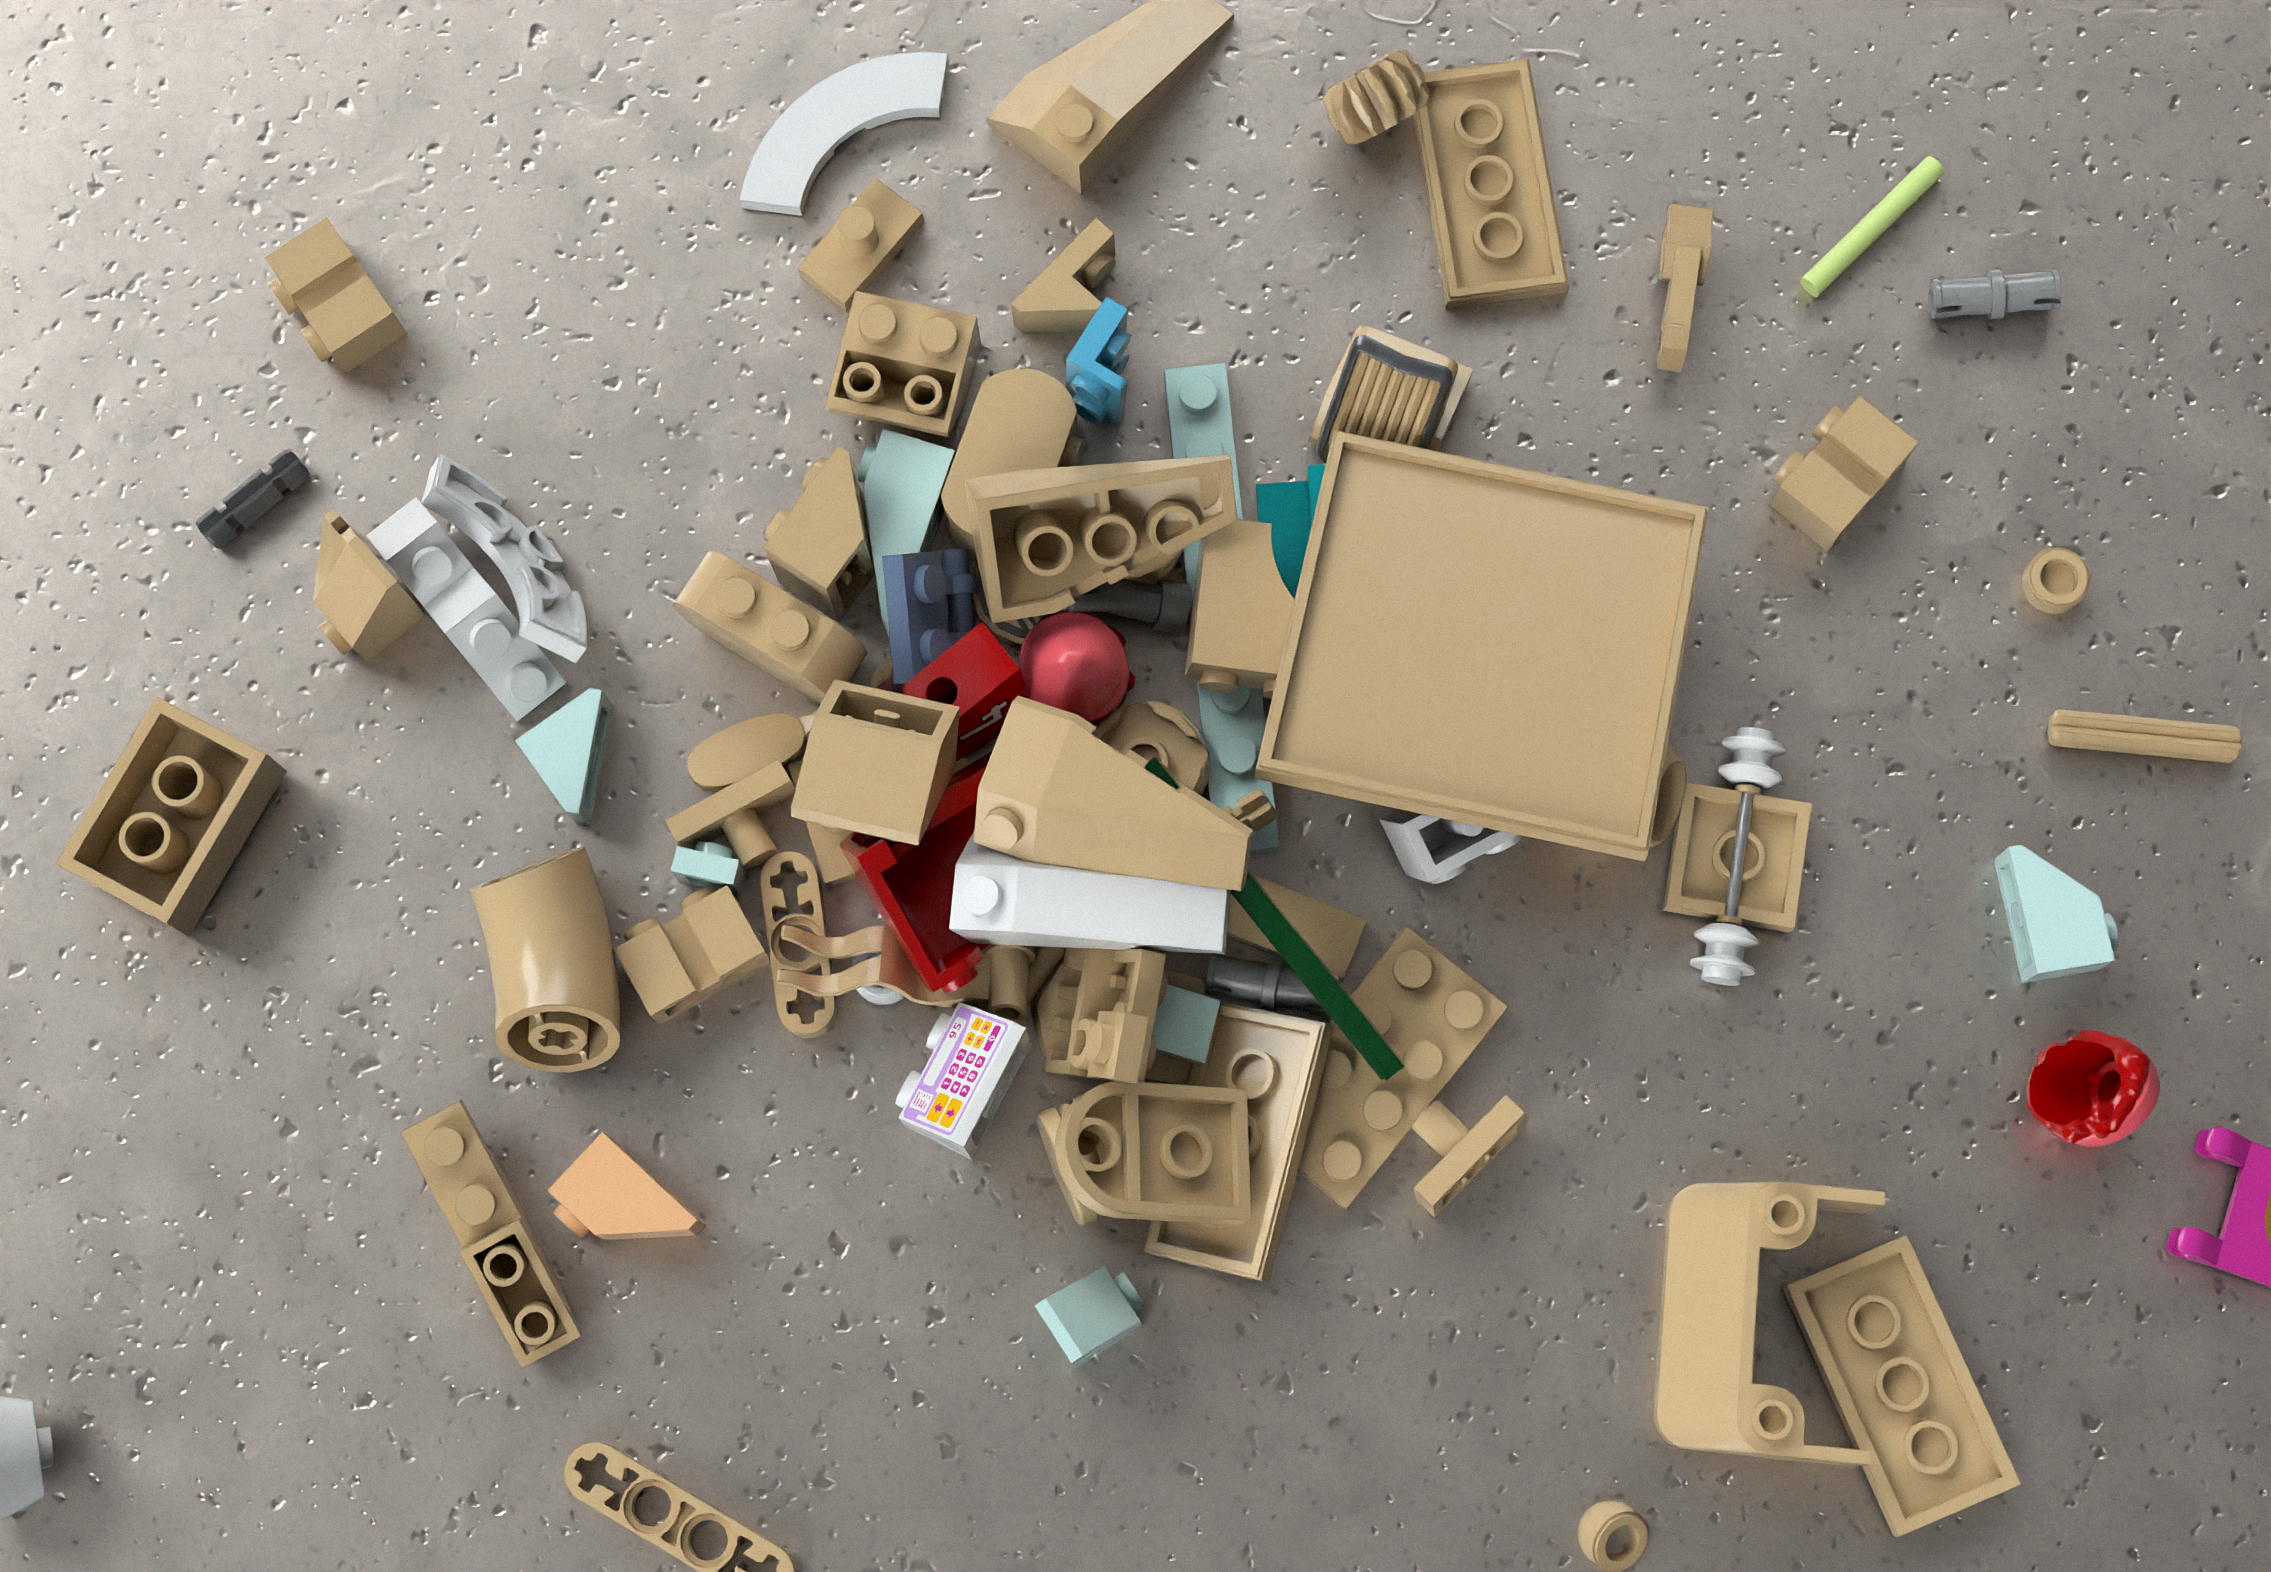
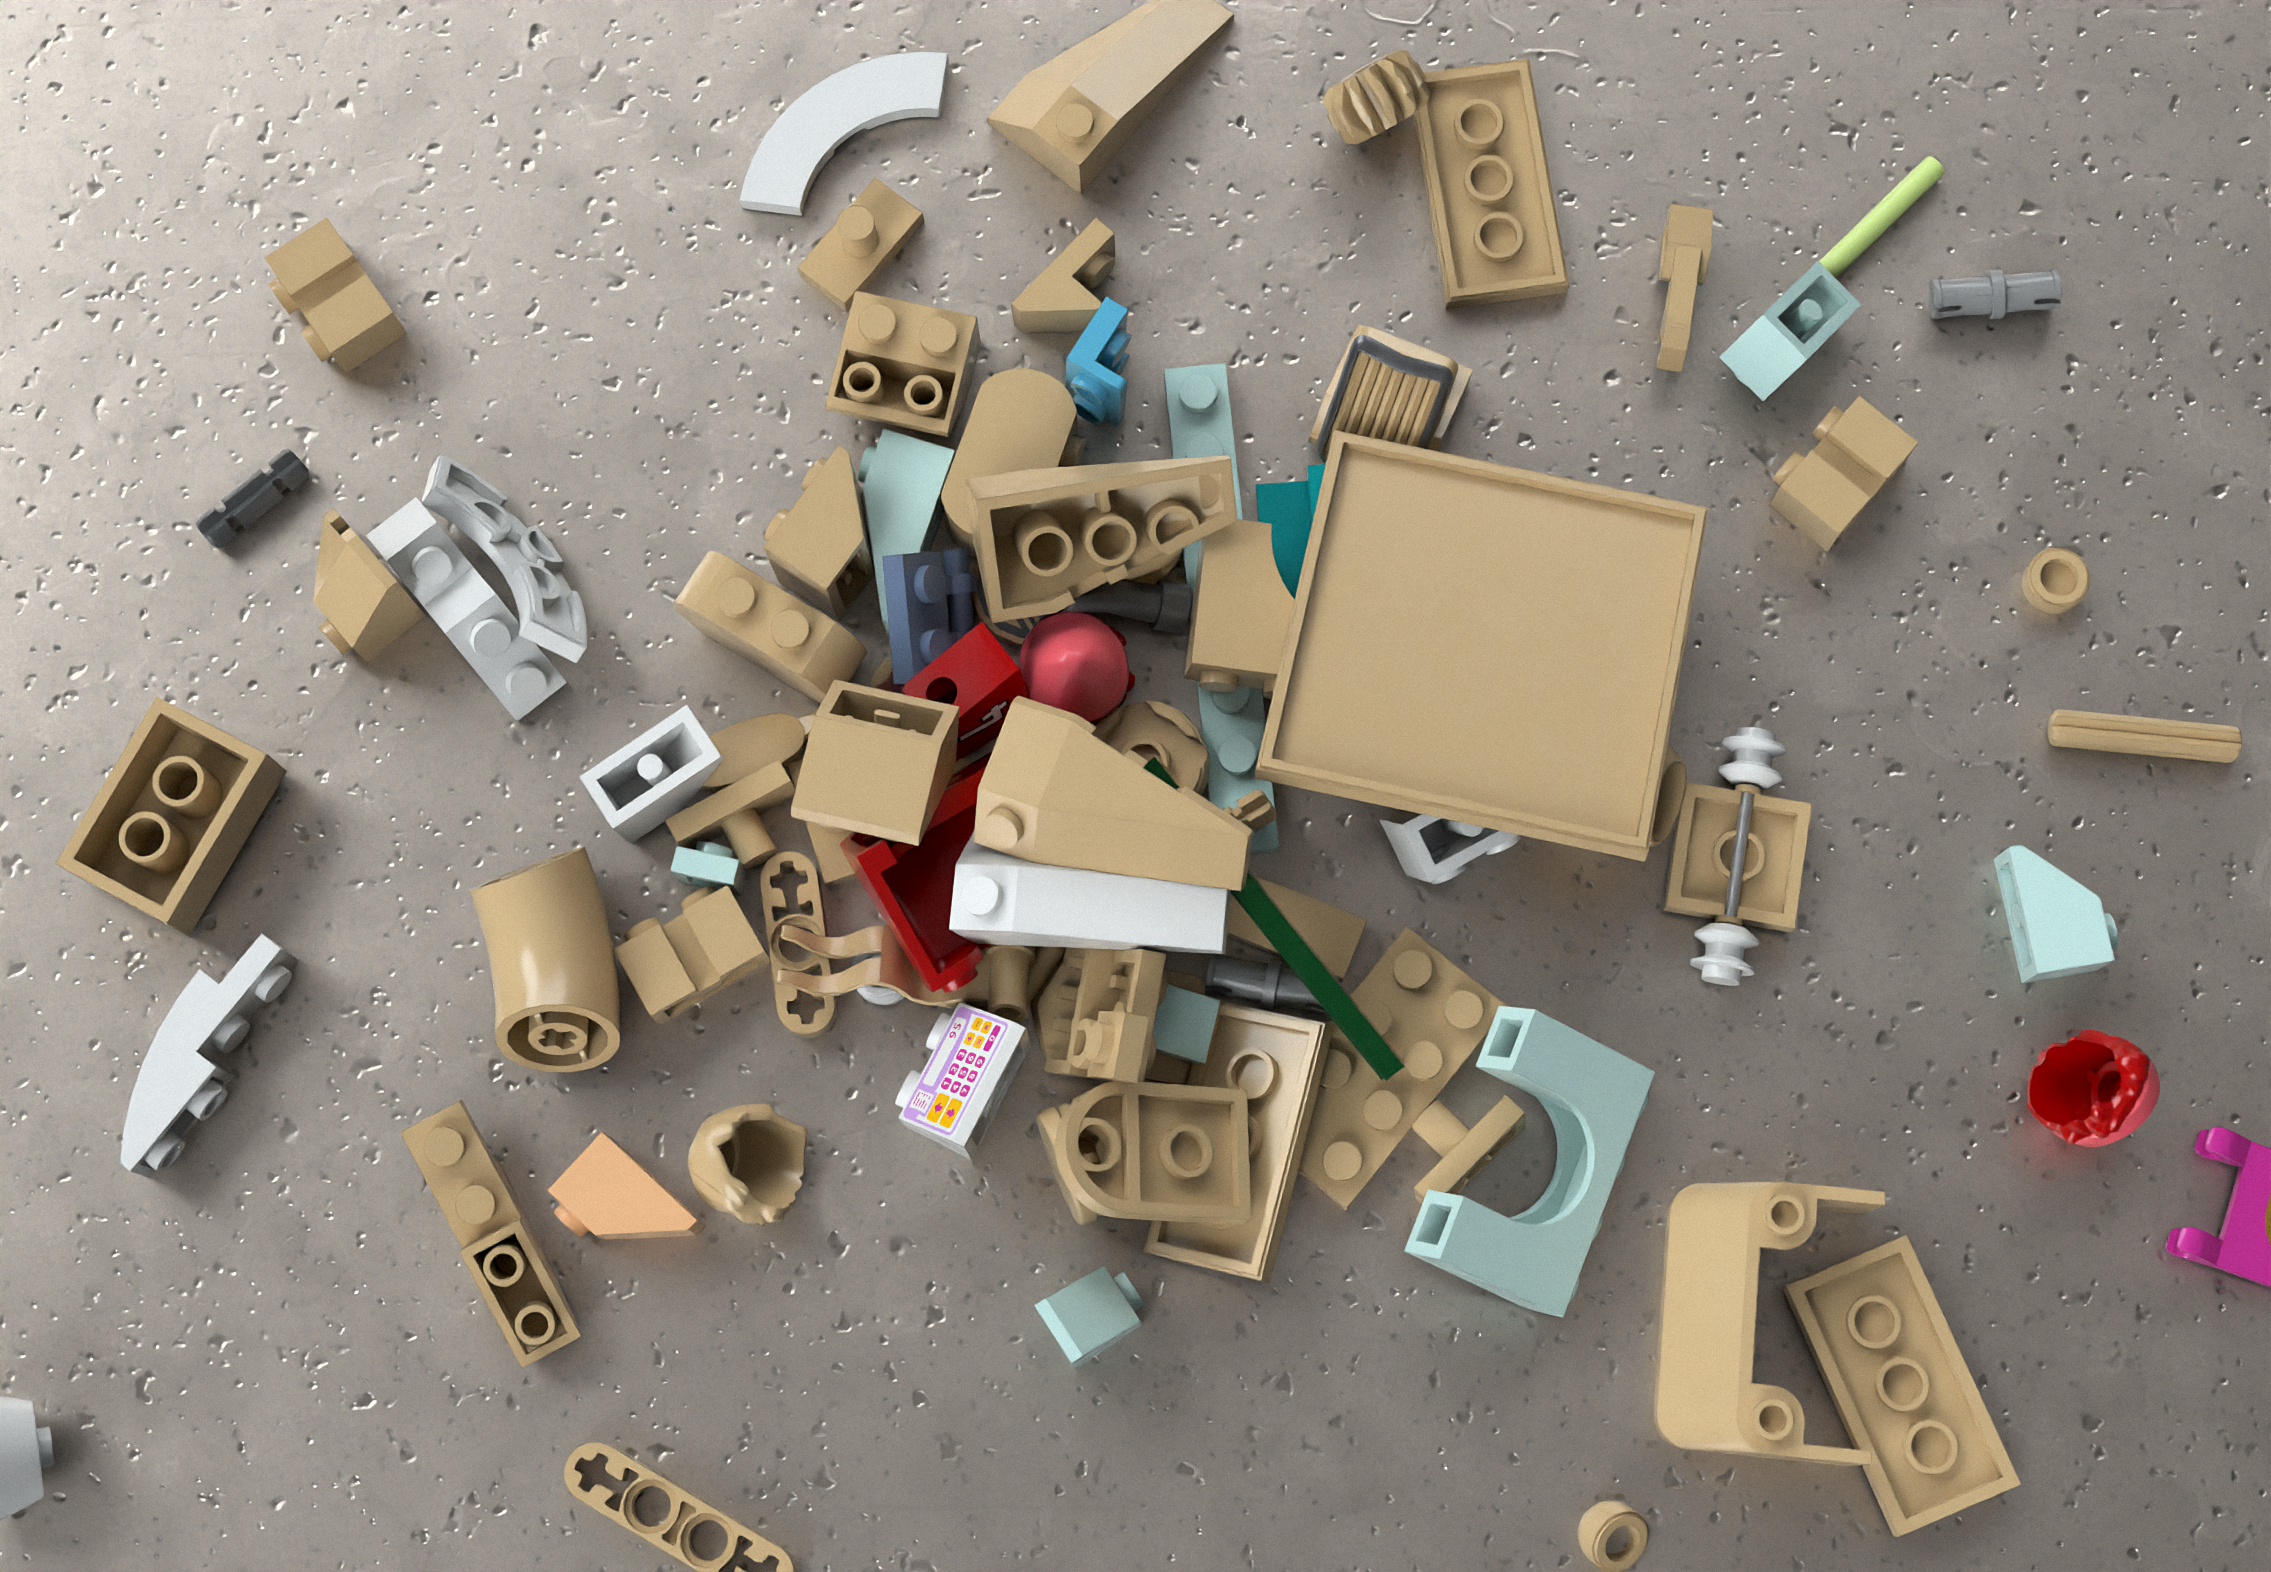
light aqua slope [515,688,613,827] -> none
none -> white slope [120,933,298,1178]
none -> white slope [580,705,723,844]
none -> tan hair [688,1104,807,1226]
none -> light aqua arch [1404,1006,1655,1318]
none -> light aqua slope [1719,261,1861,401]

